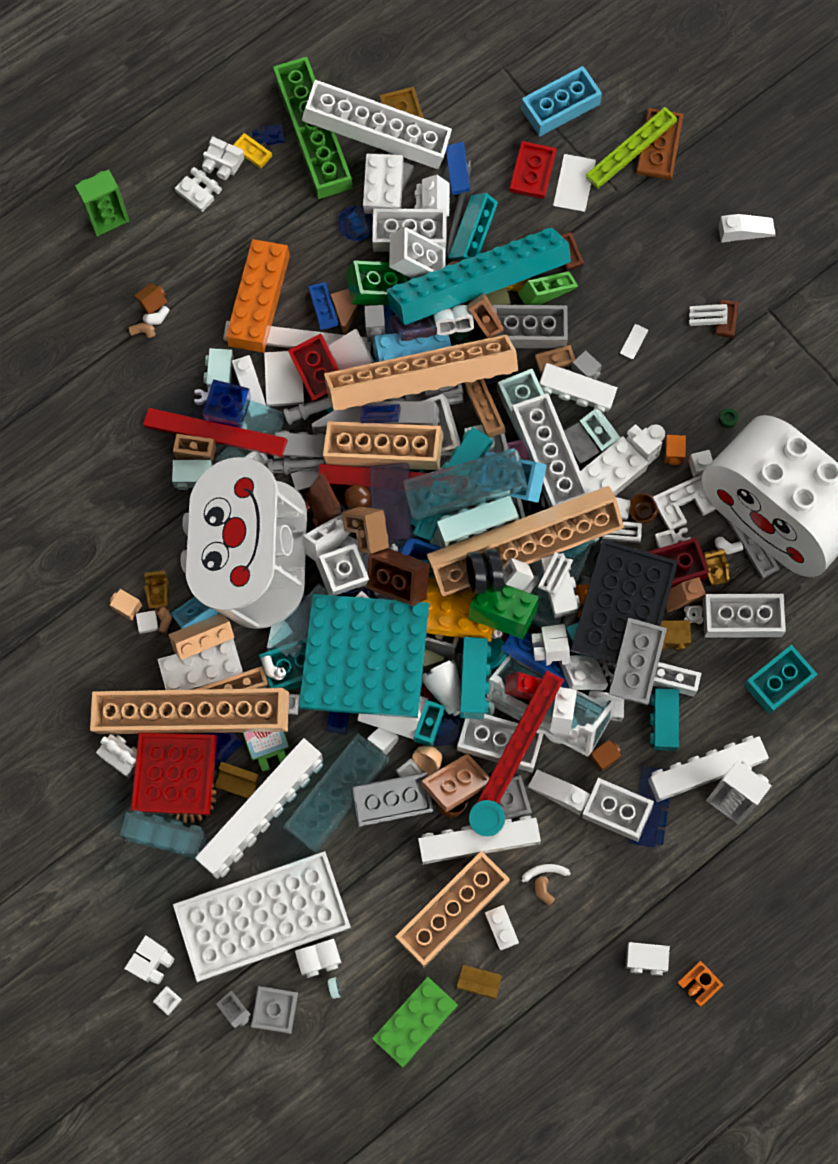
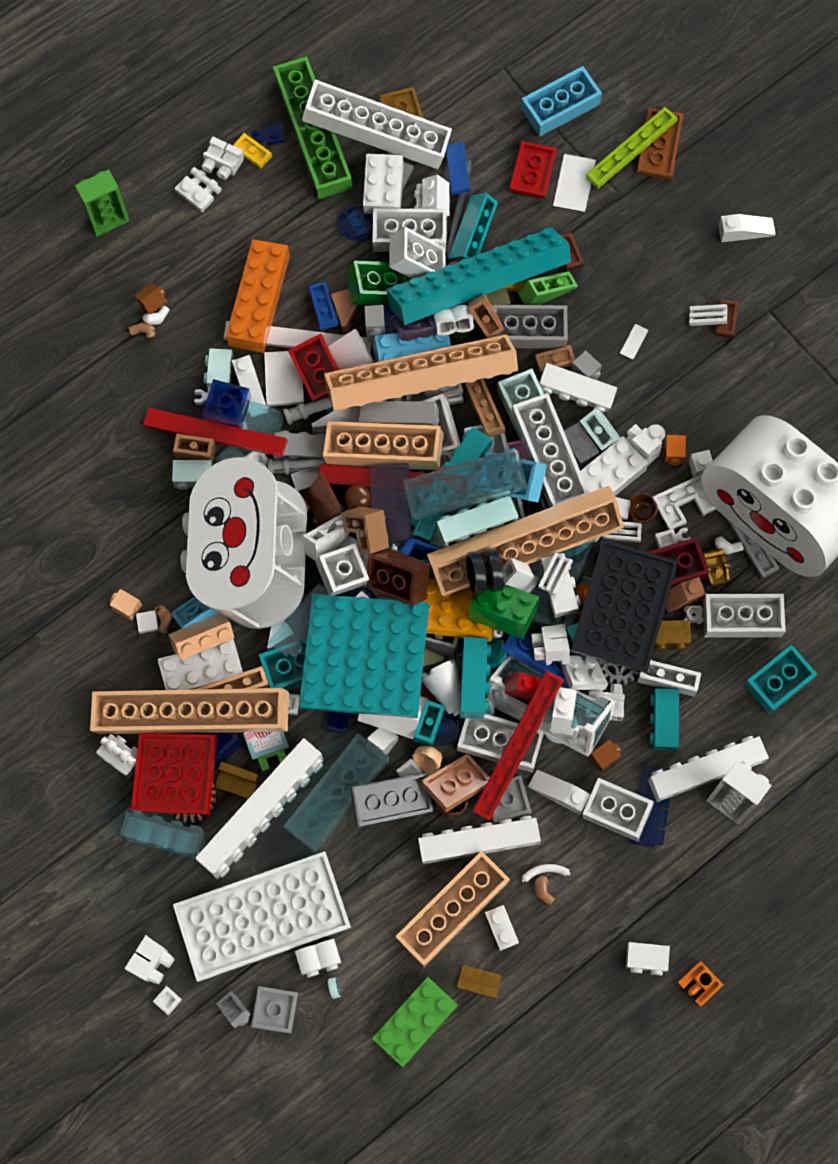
pearl gold hand [144,570,170,609] -> none
white arm [261,656,286,680] -> none
clear blue tile [360,404,401,424] -> none
teal piece [469,800,505,836] -> none
light grey plate [609,618,667,705] -> none
dark green tile [719,408,738,428] -> none

